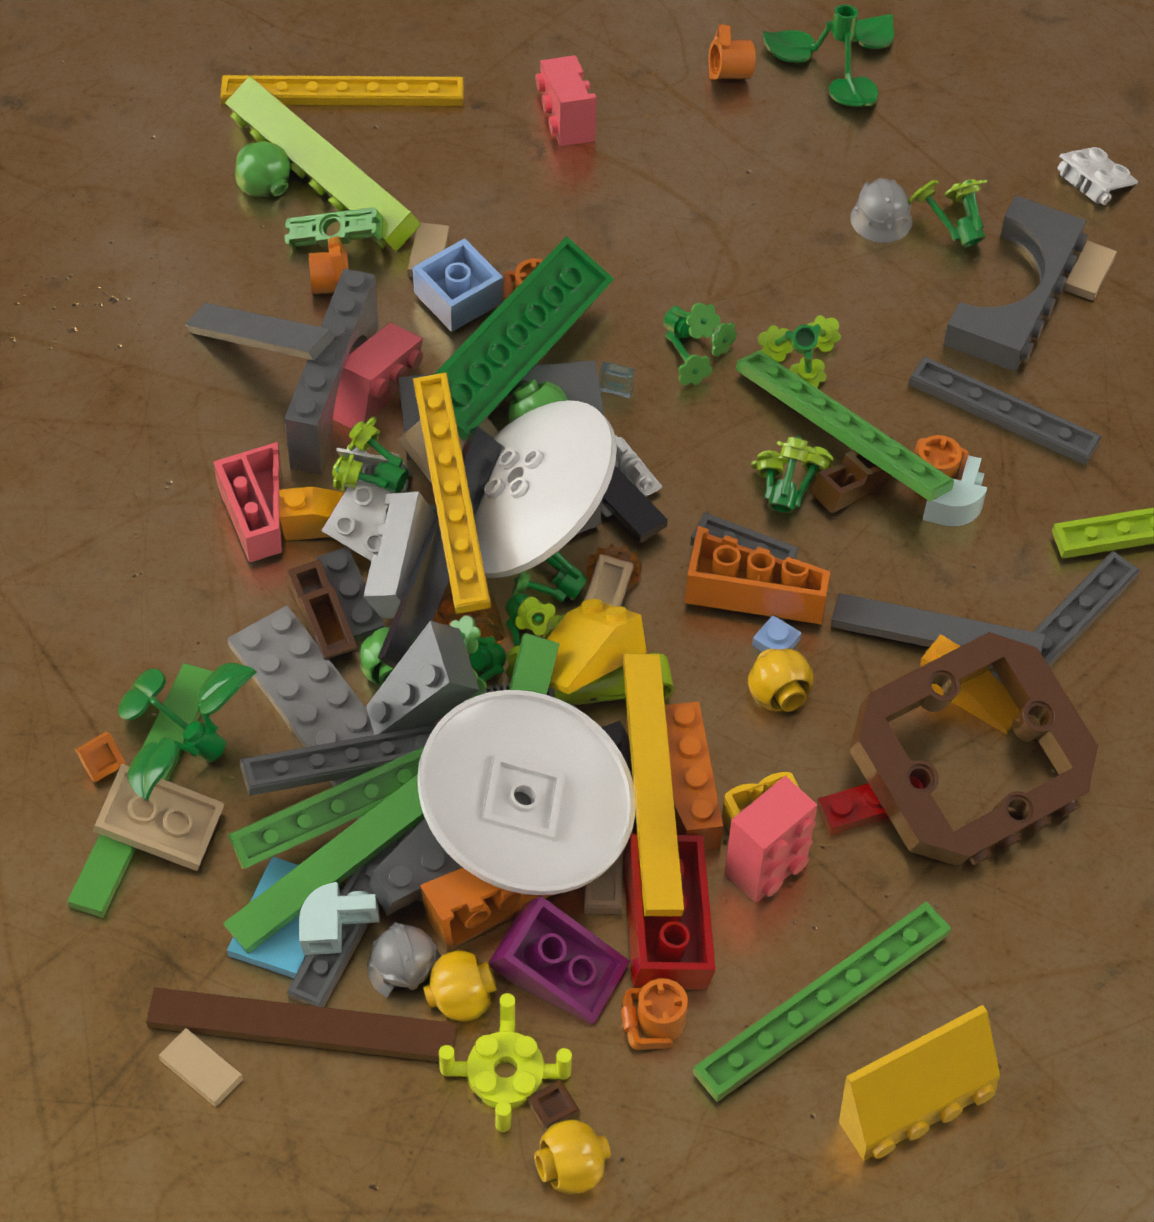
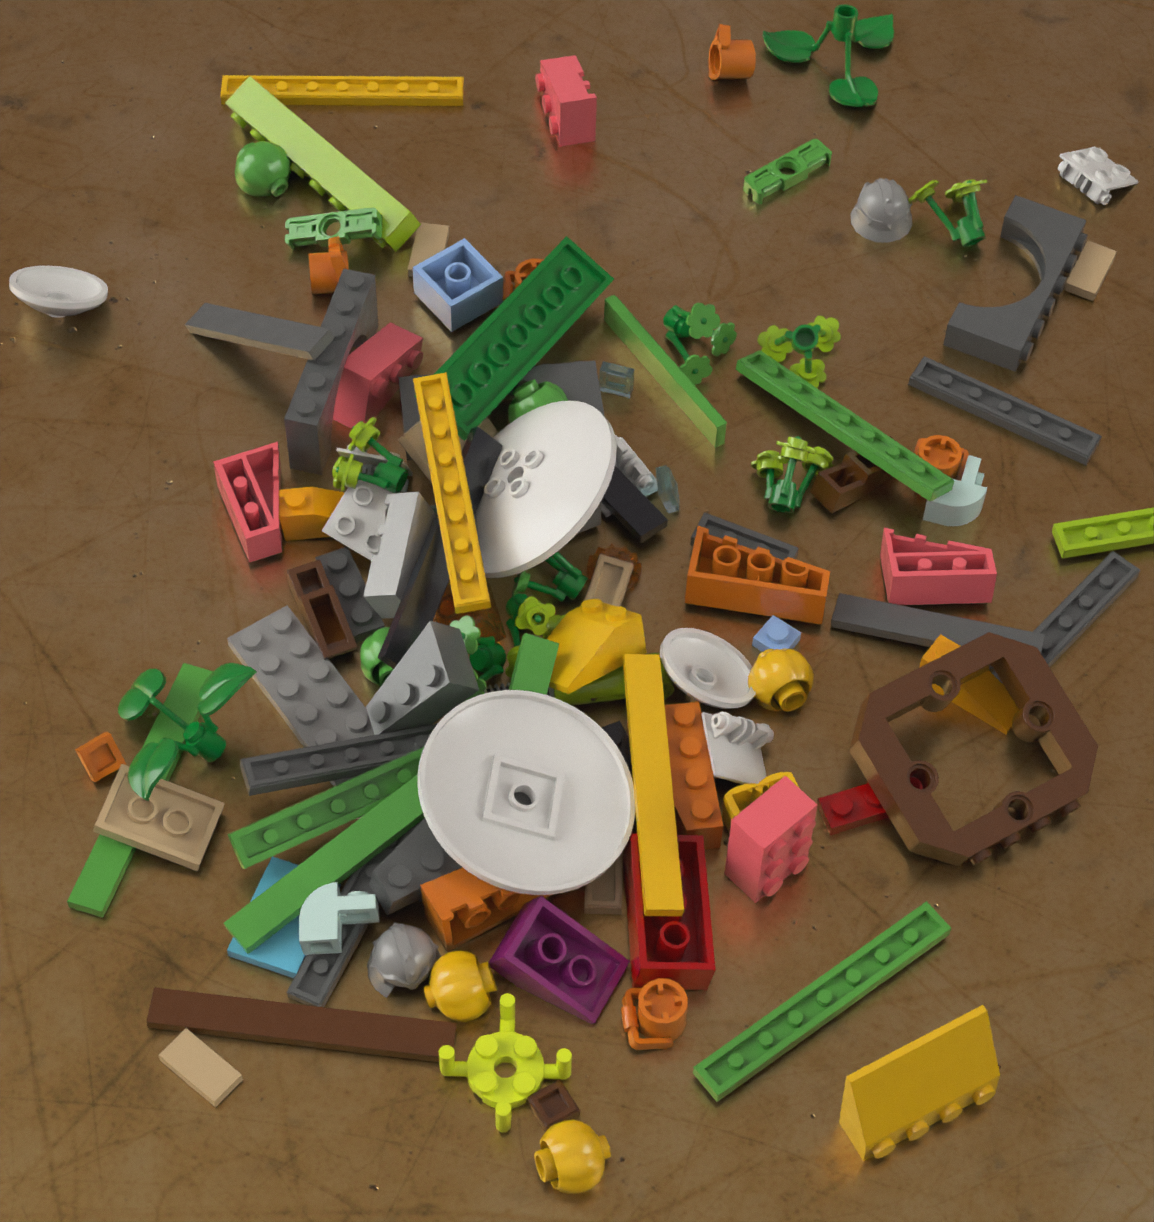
none -> white dish [9,266,108,318]
none -> bright green tile [604,295,727,448]
none -> clear light blue tile [655,465,680,513]
none -> white dish [660,628,756,709]
none -> white hinge [701,712,774,784]
none -> bright green piece [743,139,832,204]
none -> coral wedge [880,528,997,605]

